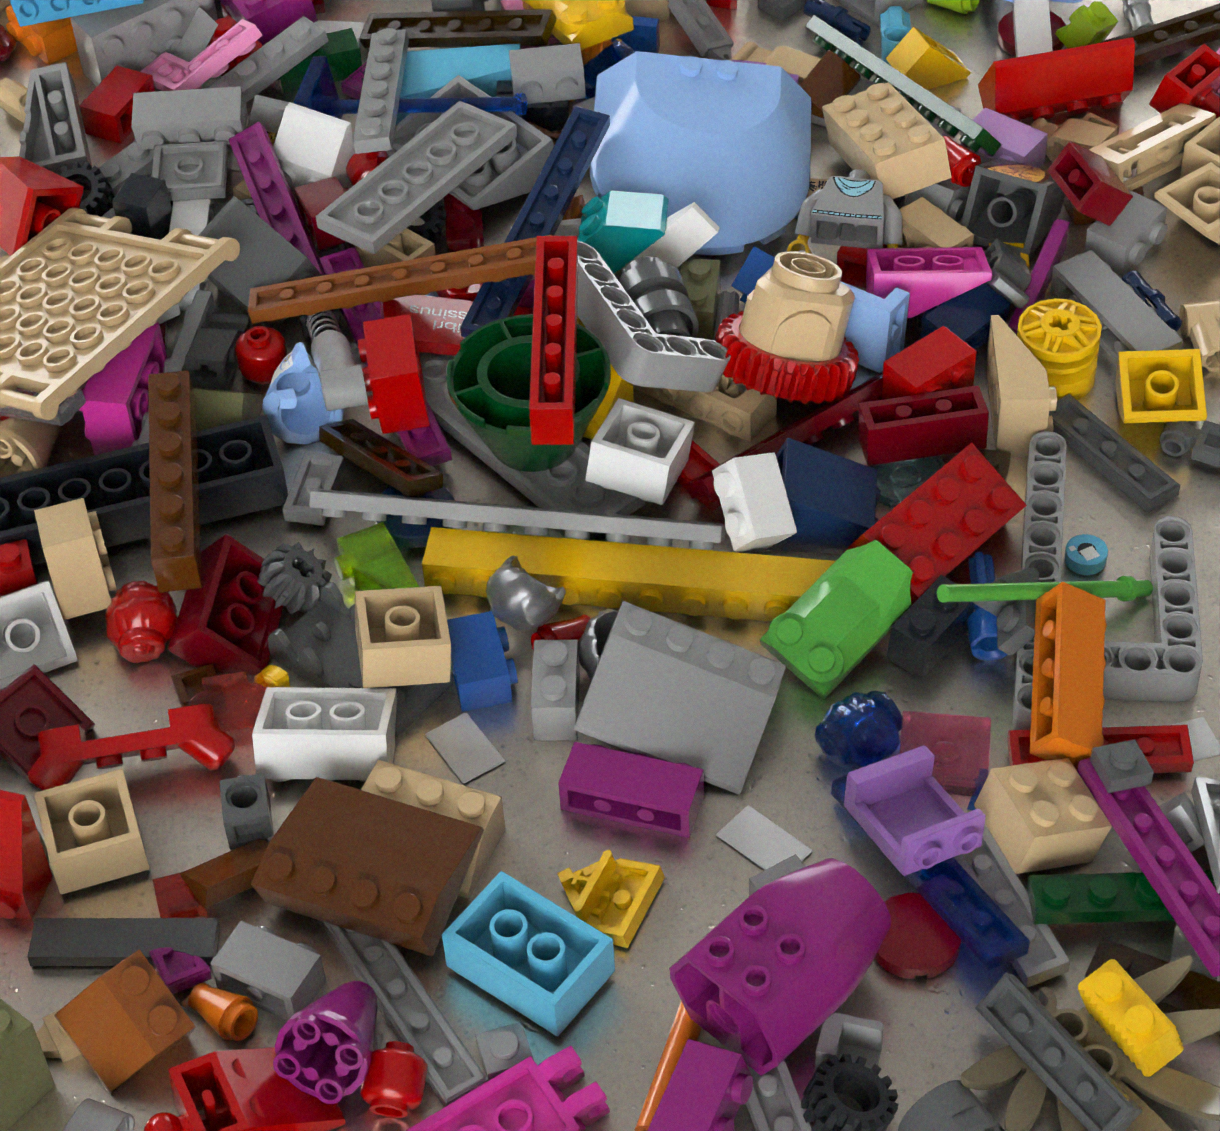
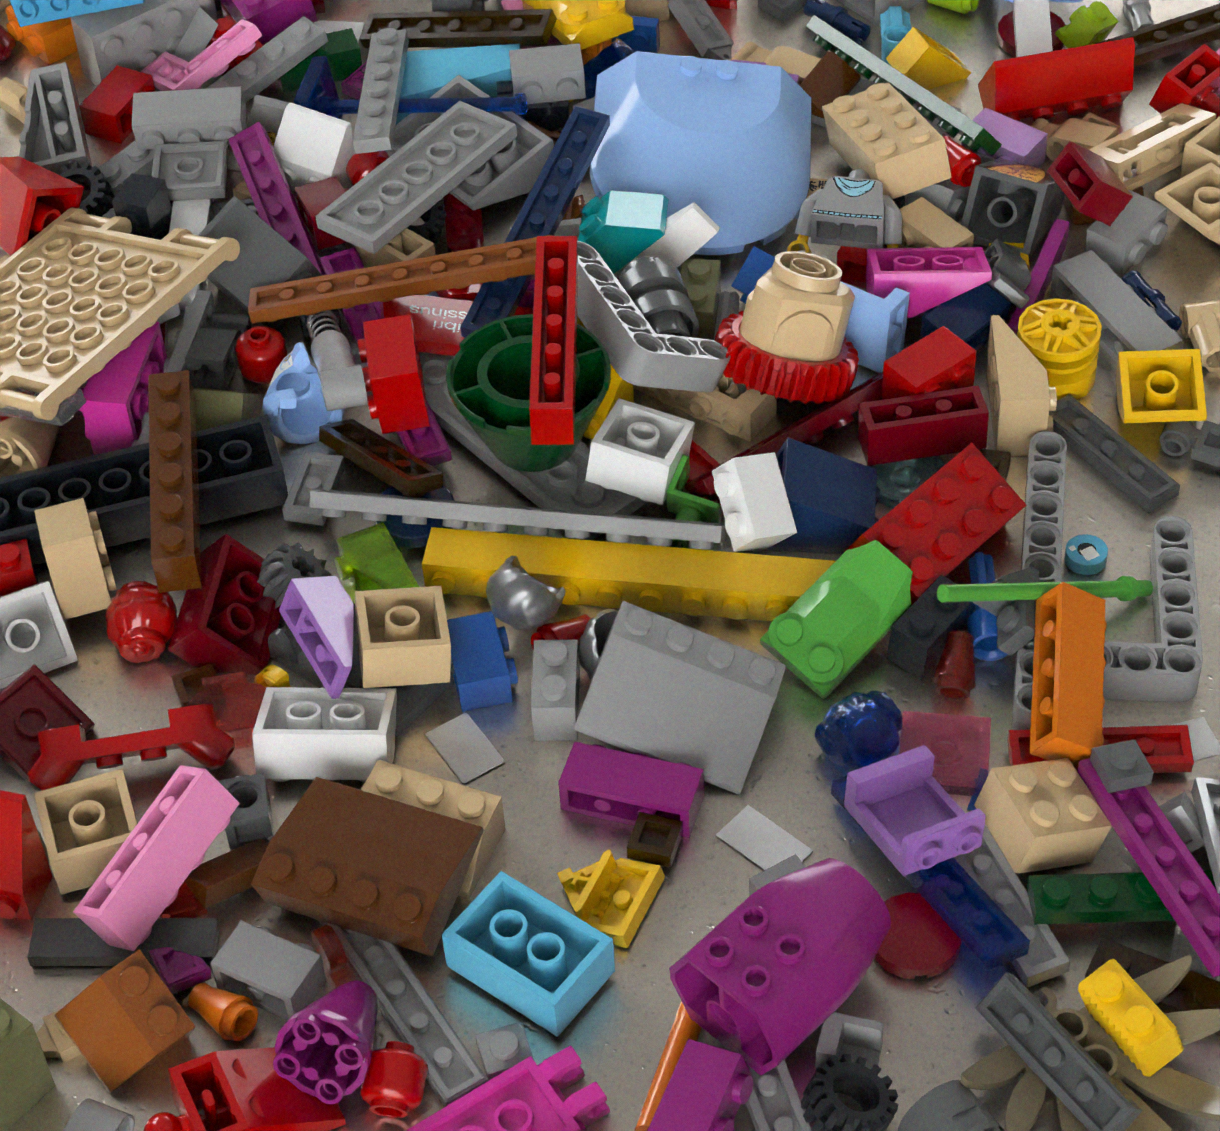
none -> bright pink brick [73,765,240,951]
none -> medium lavender slope [279,576,354,699]
none -> clear red tile [311,924,347,974]
none -> dark brown plate [626,812,683,868]
none -> bright green bracket [666,455,721,549]
none -> clear red cone [932,631,976,699]

